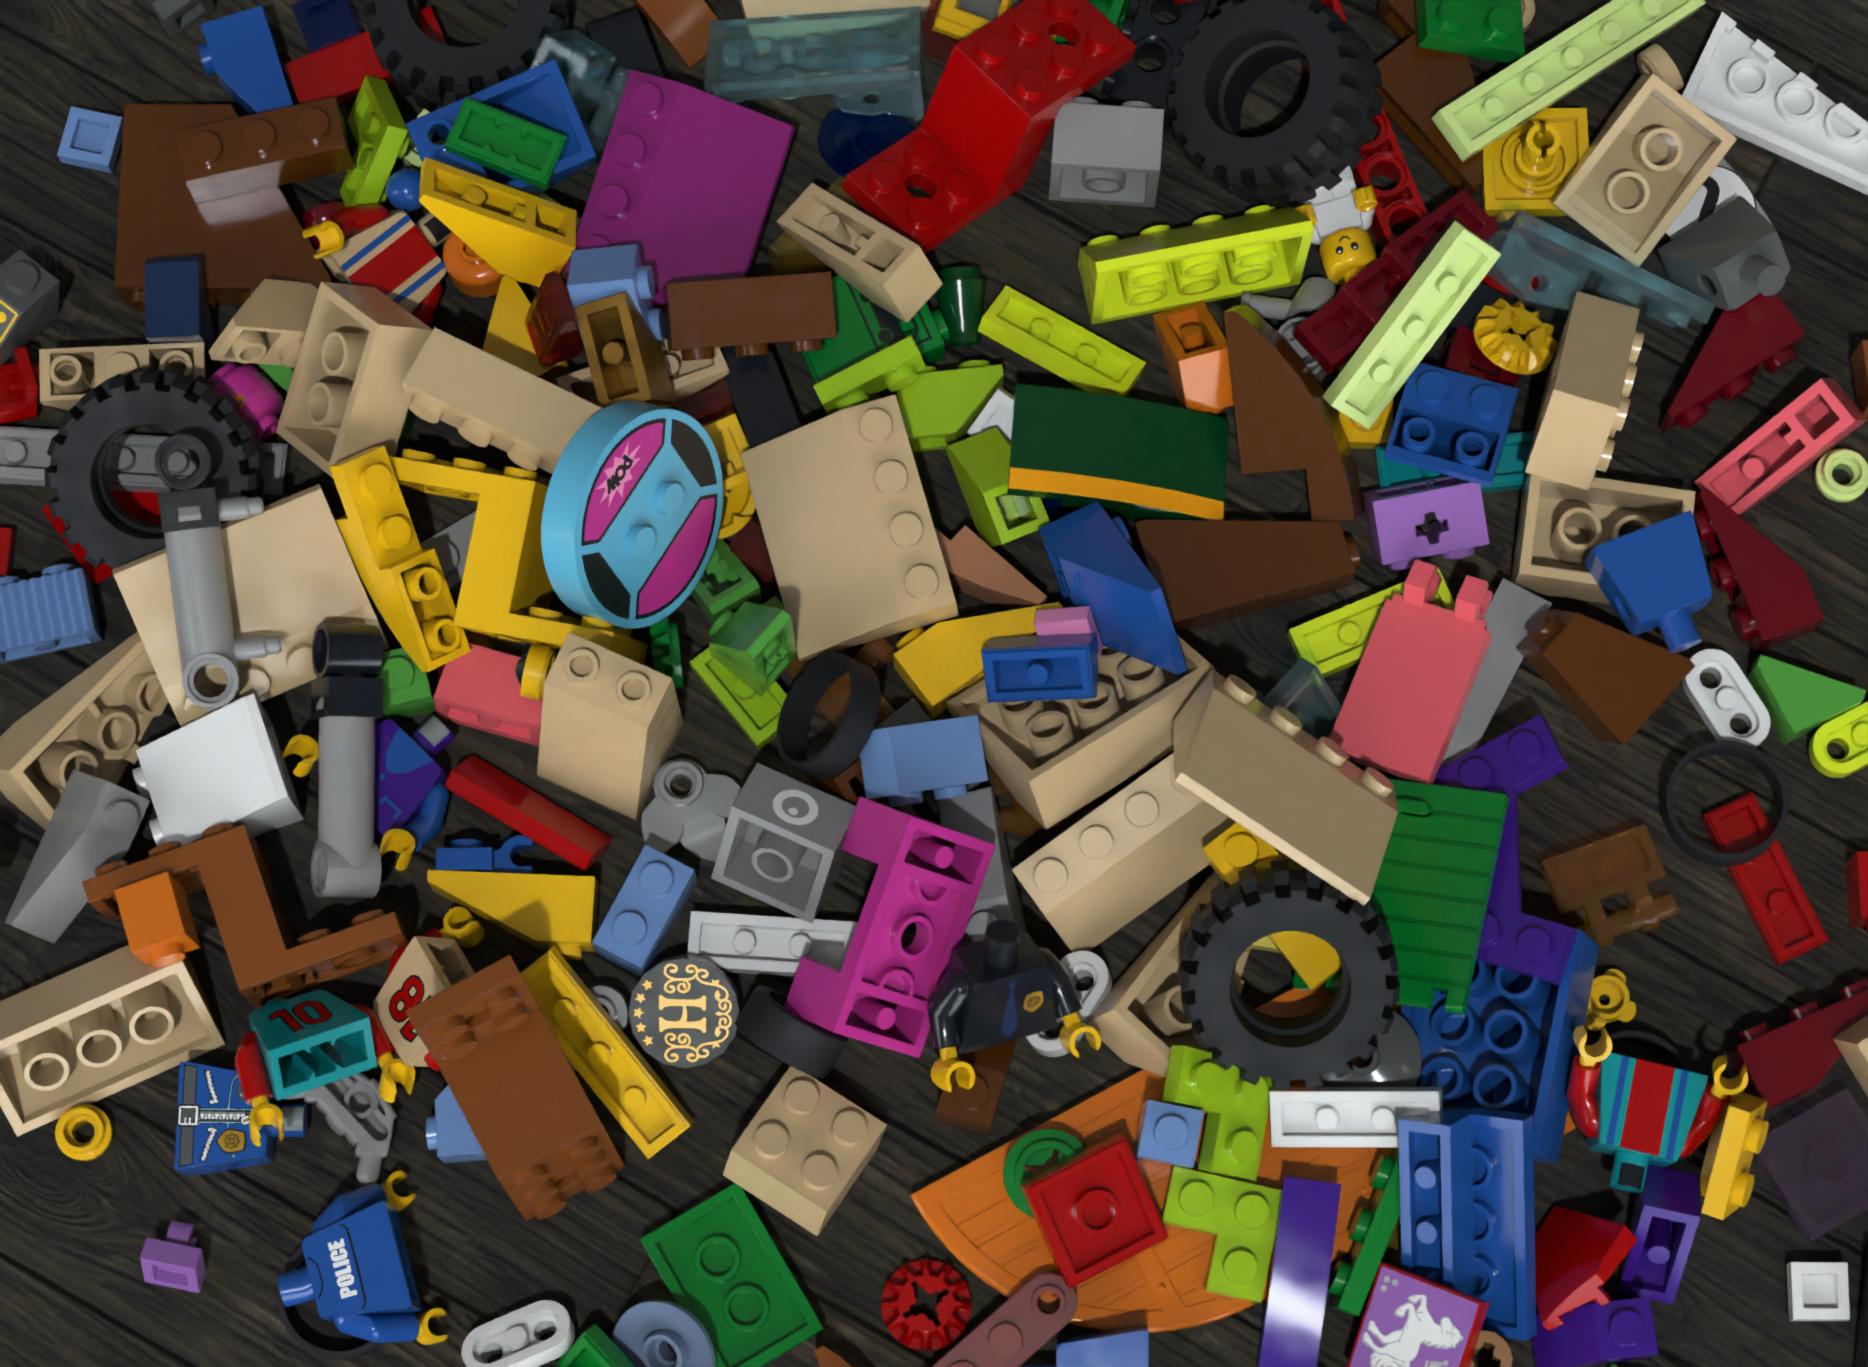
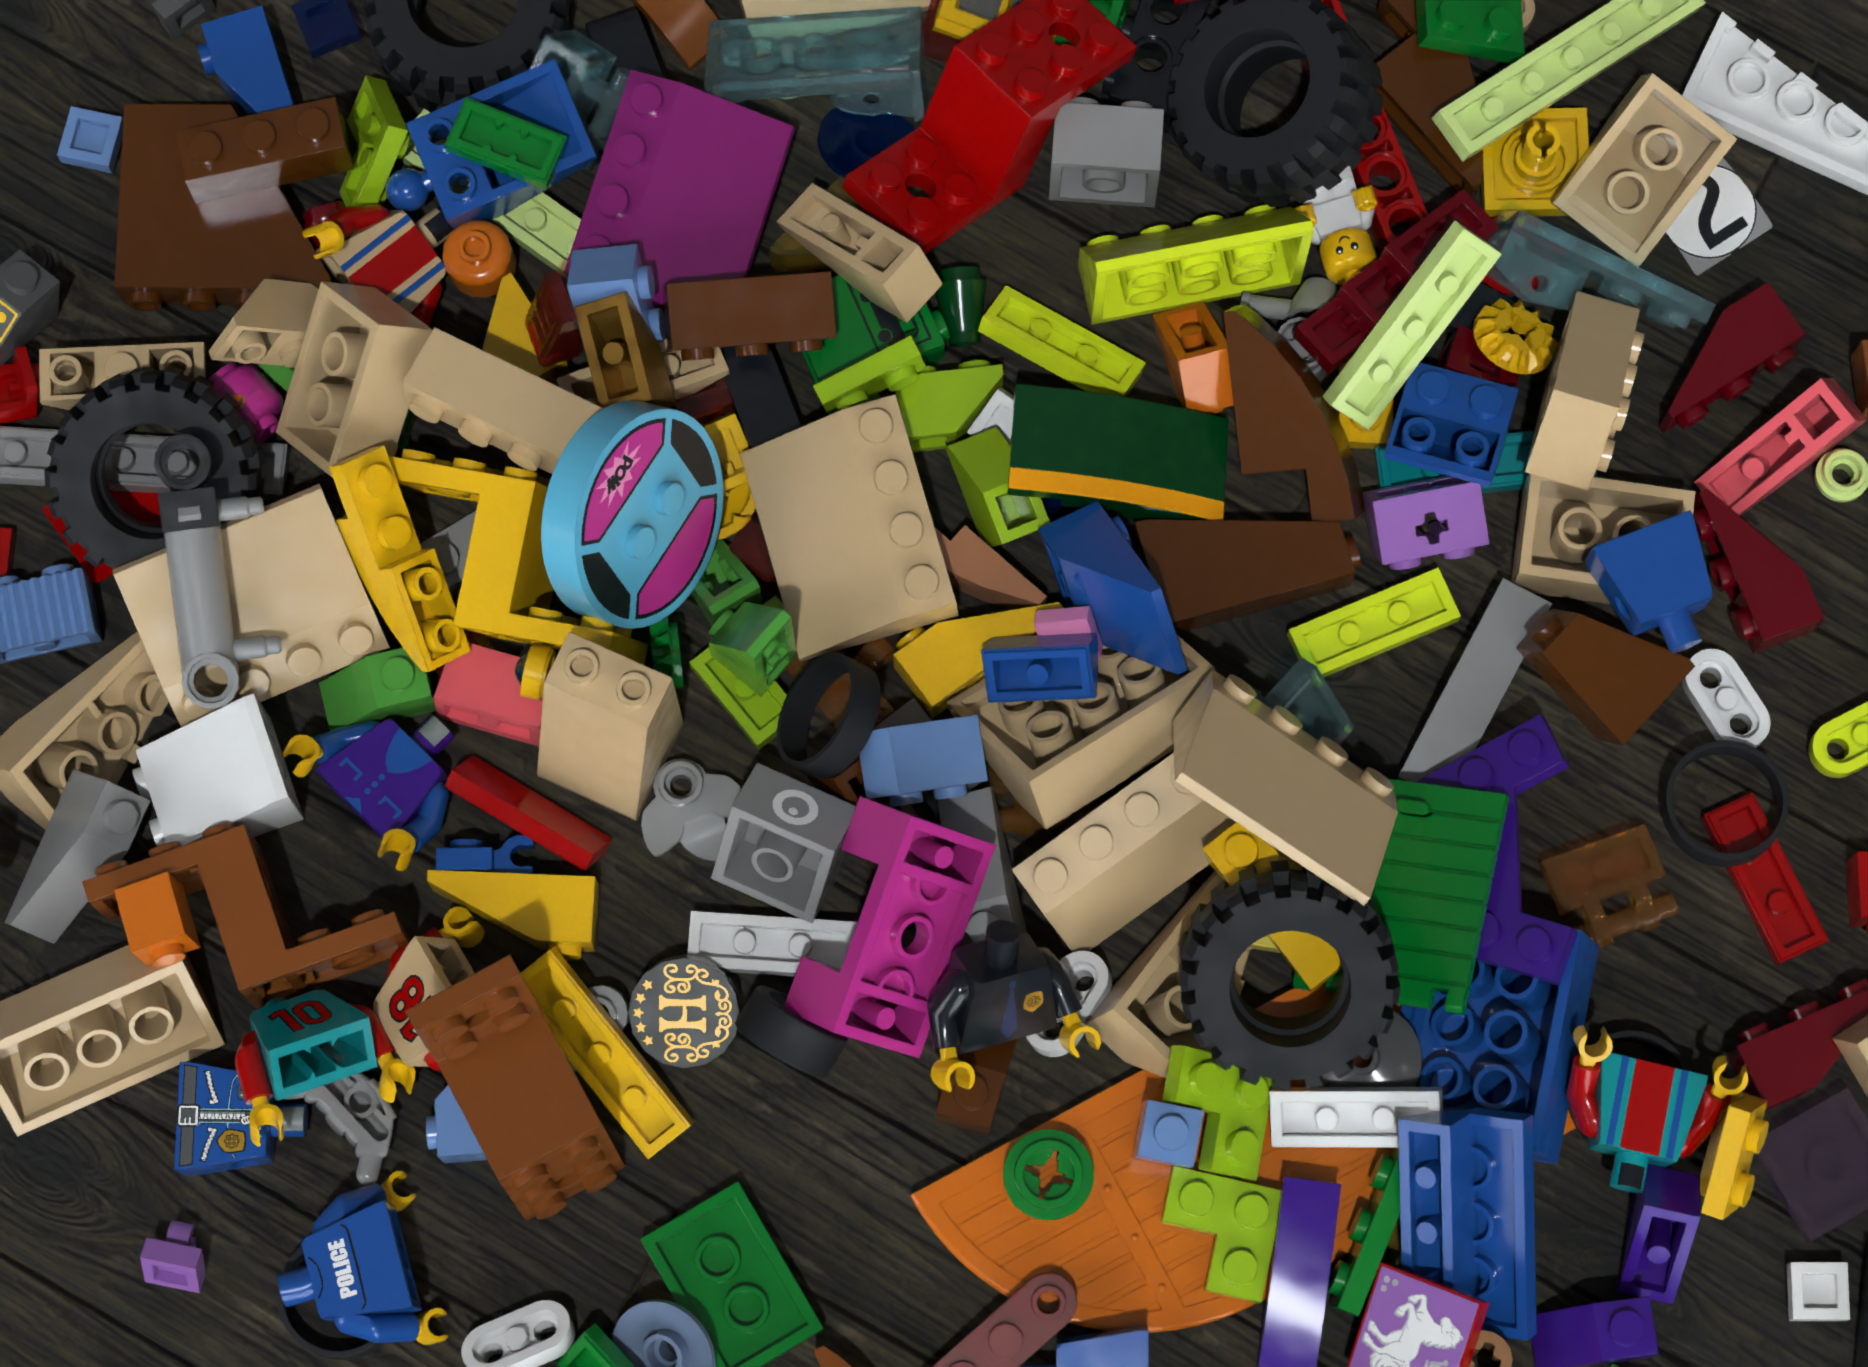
yellow plate [55,1104,113,1161] -> none
dark blue slope [145,256,215,357] -> none
red tile [283,6,447,104] -> none
light grey piece [310,623,383,898] -> none
yellow slope [419,157,577,291] -> none
medium blue brick [592,844,698,977] -> none
tan brick [723,1066,887,1236] -> none
red gear [881,1258,971,1351] -> none
red tile [1019,1133,1169,1289] -> none
coral tile [1329,559,1493,785] -> none
red slope [1535,1206,1638,1331] -> none
yellow plate [1584,969,1636,1032] -> none
tan tile [1636,43,1684,91] -> none
dark grey torso [1658,196,1791,311] -> none
bright green slope [1747,654,1866,745] -> none

